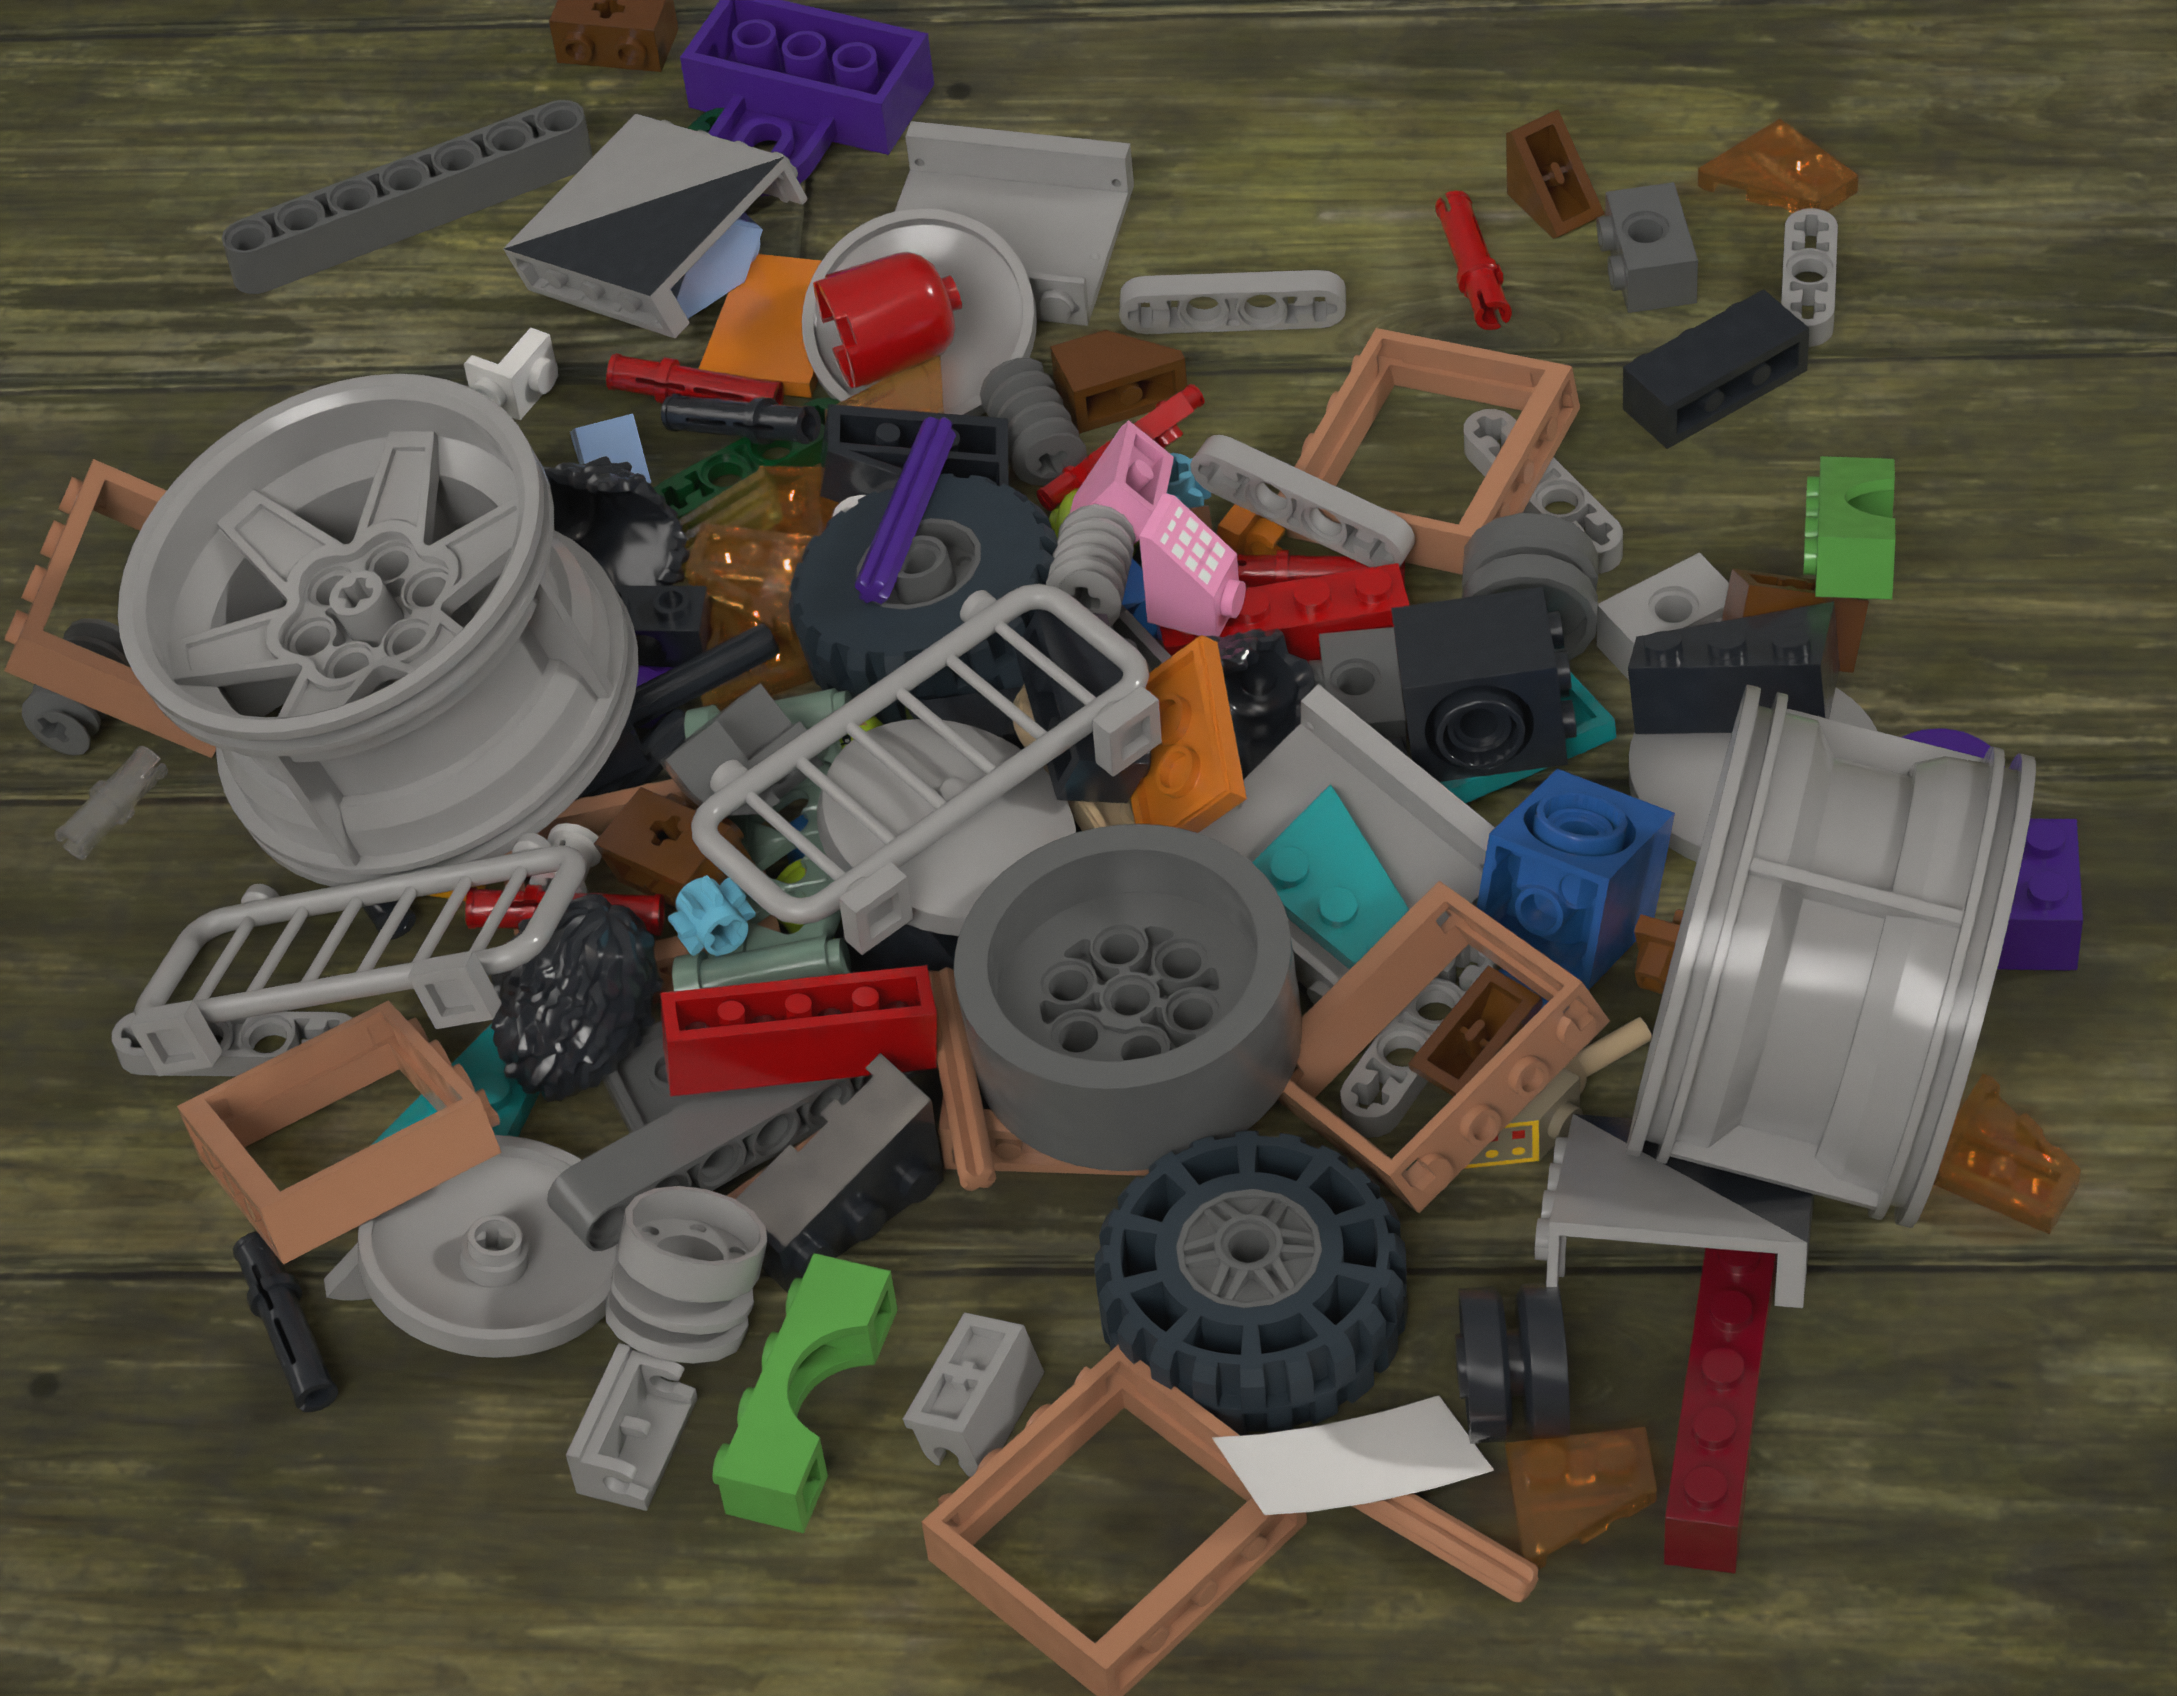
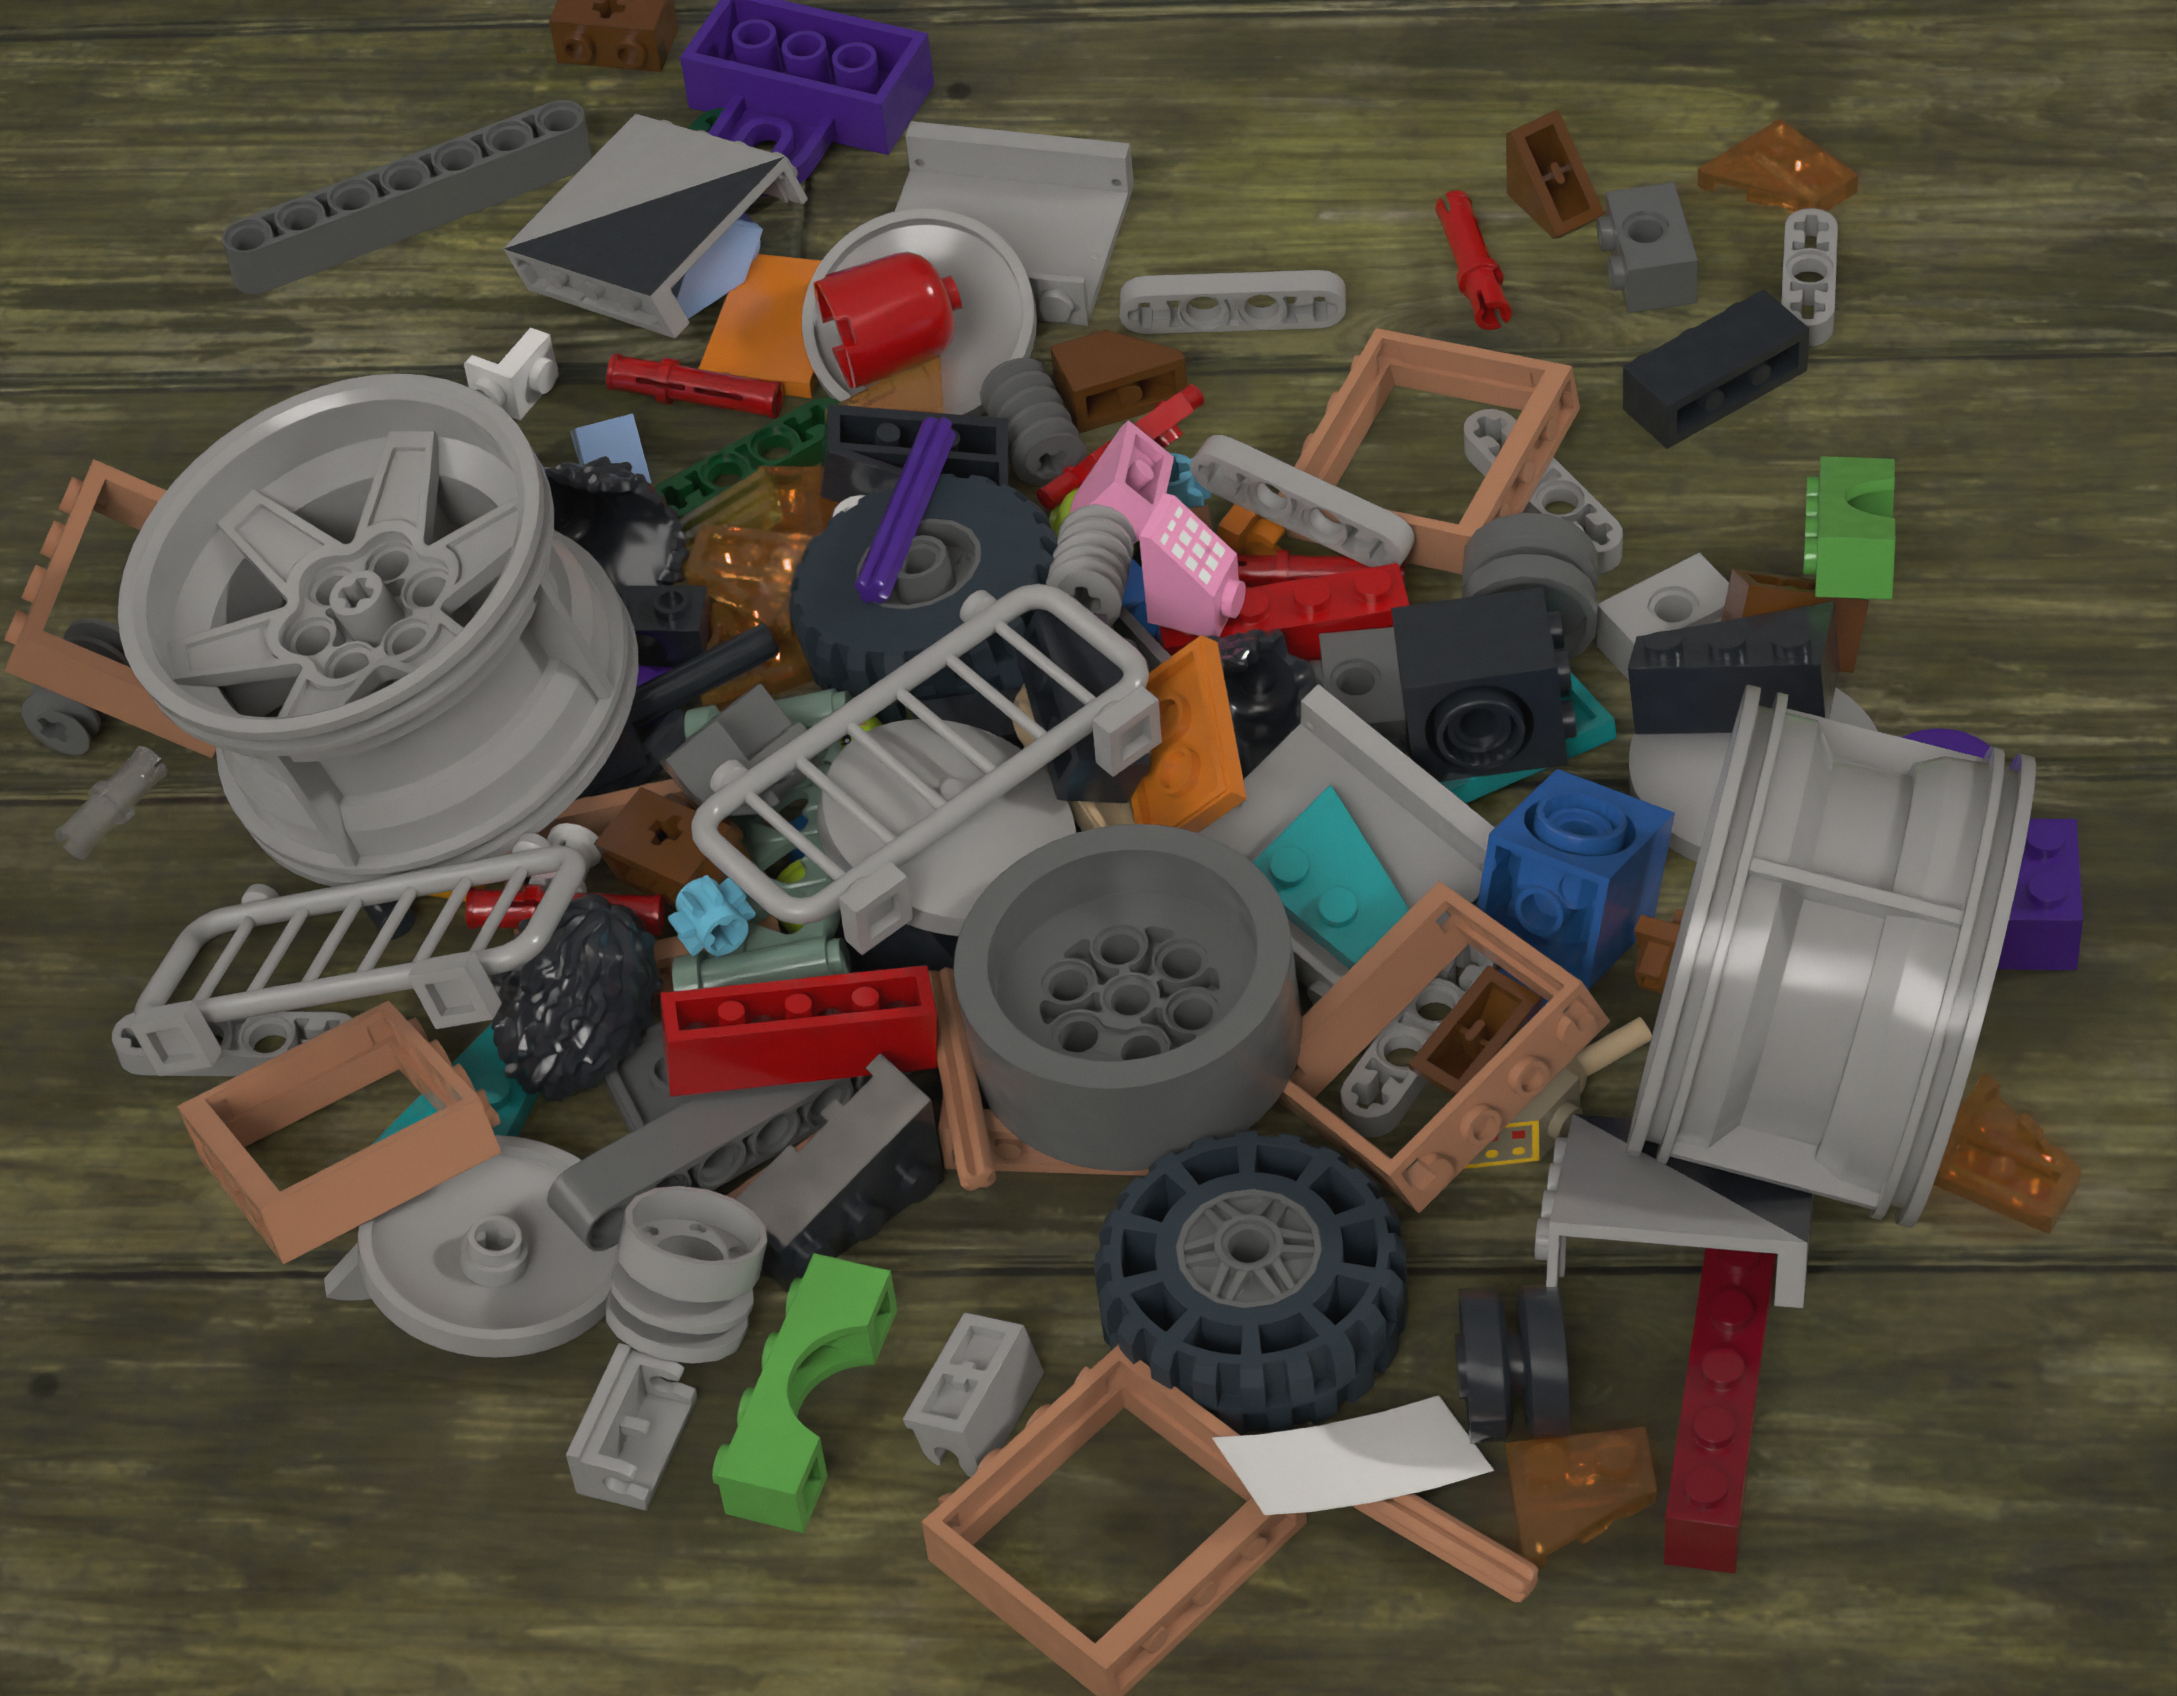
black pin [233,1231,338,1412] -> none
black pin [661,393,821,445] -> none

